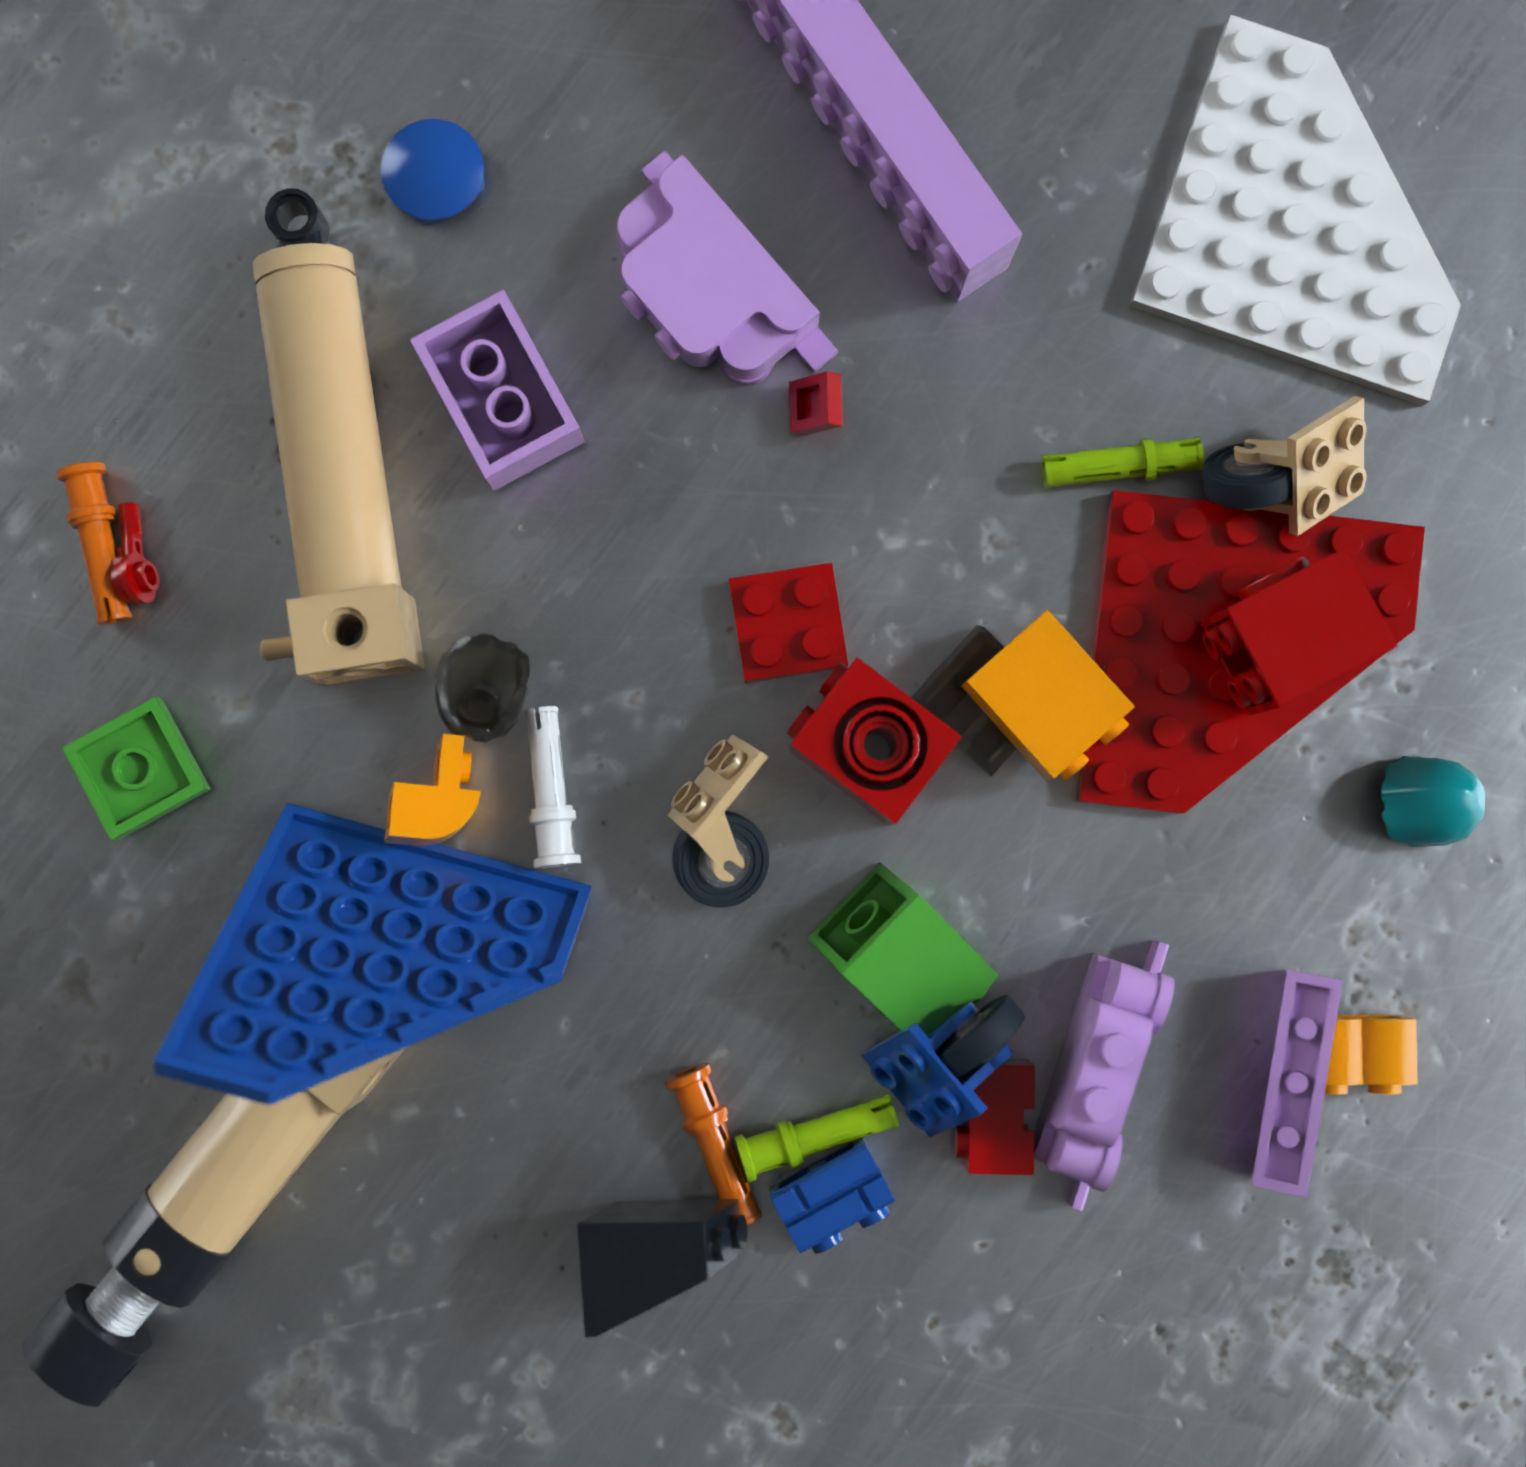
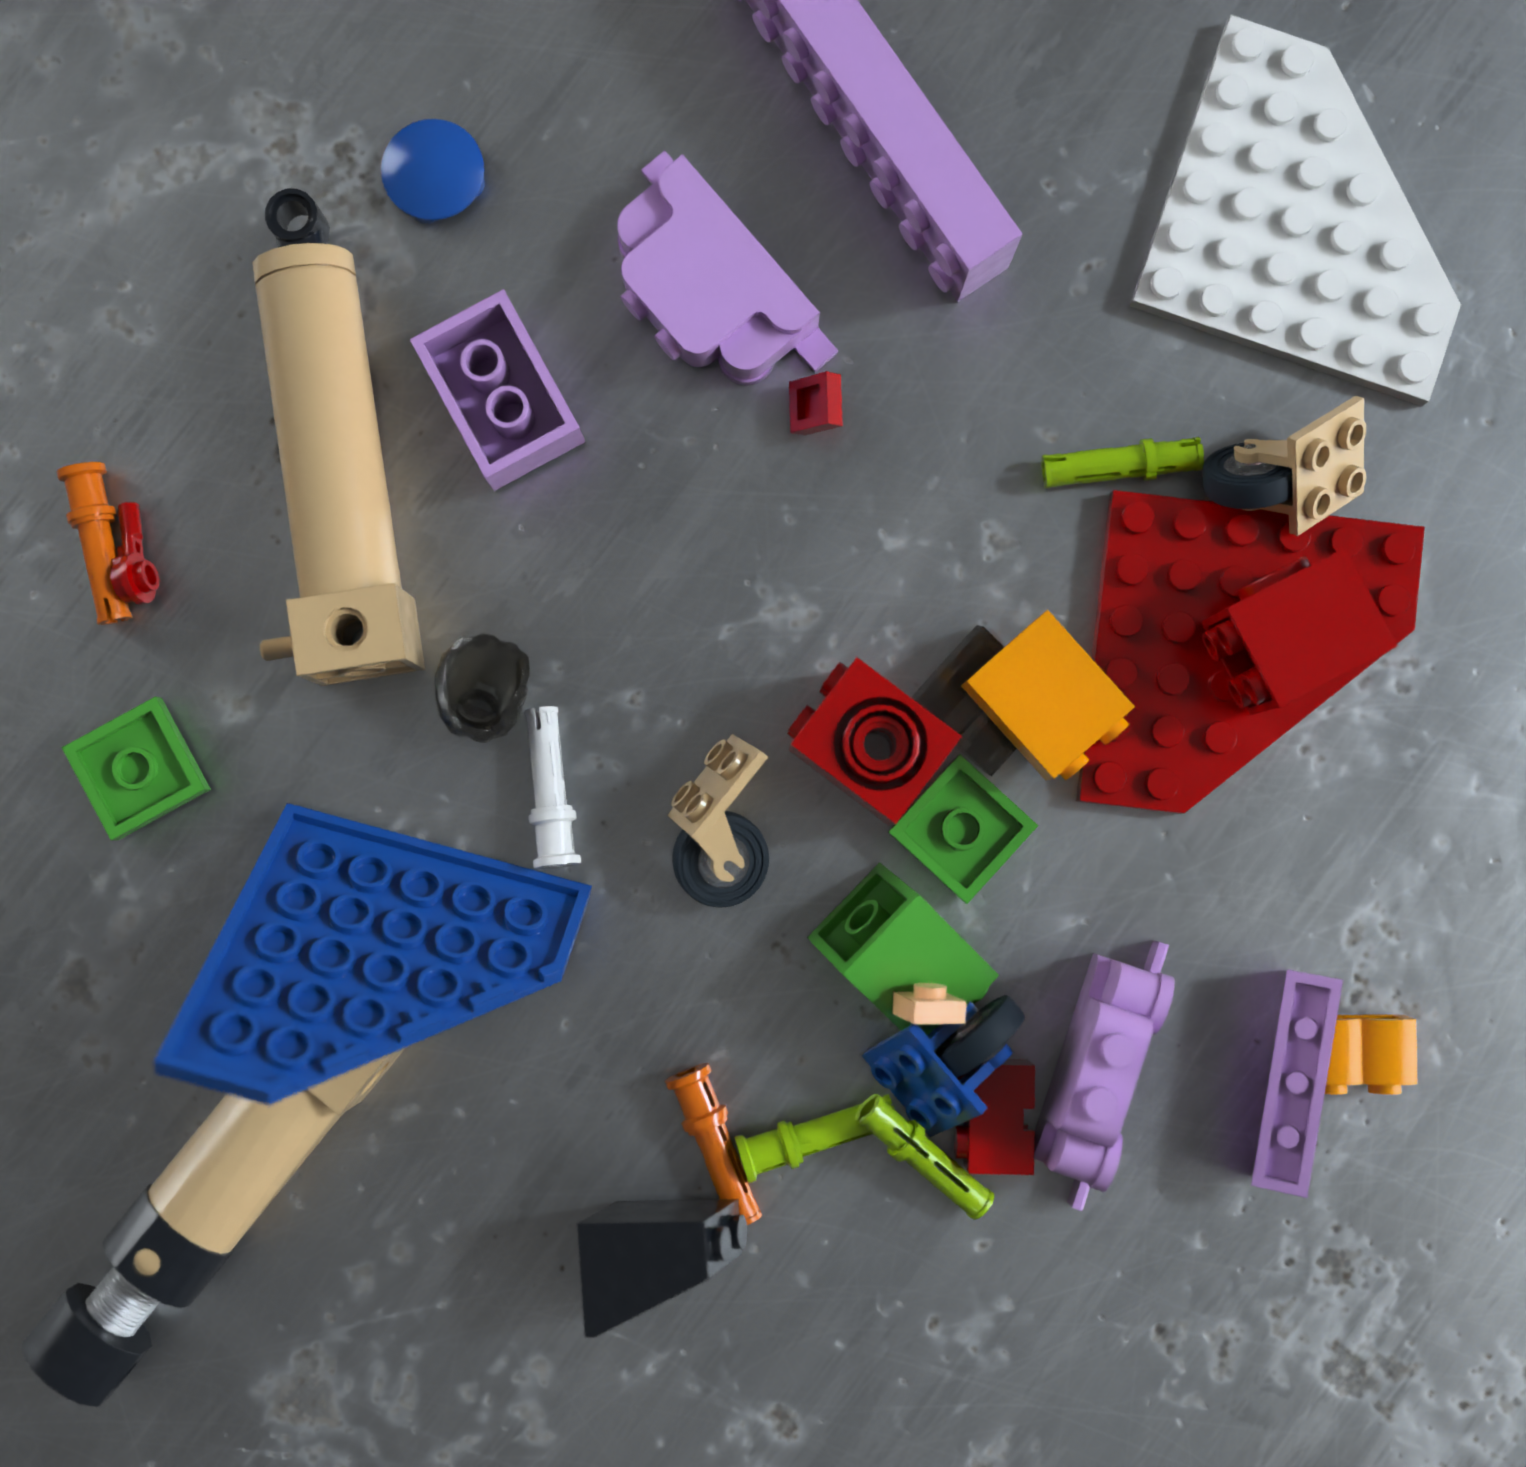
light orange brick [384,734,481,846] -> none
red plate [729,563,849,683] -> none
blue brick [769,1138,896,1254] -> none
teal hair [1381,756,1485,847] -> none
none -> lime pin [855,1094,994,1220]
none -> bright green plate [887,754,1039,904]
none -> light nougat plate [892,983,966,1024]

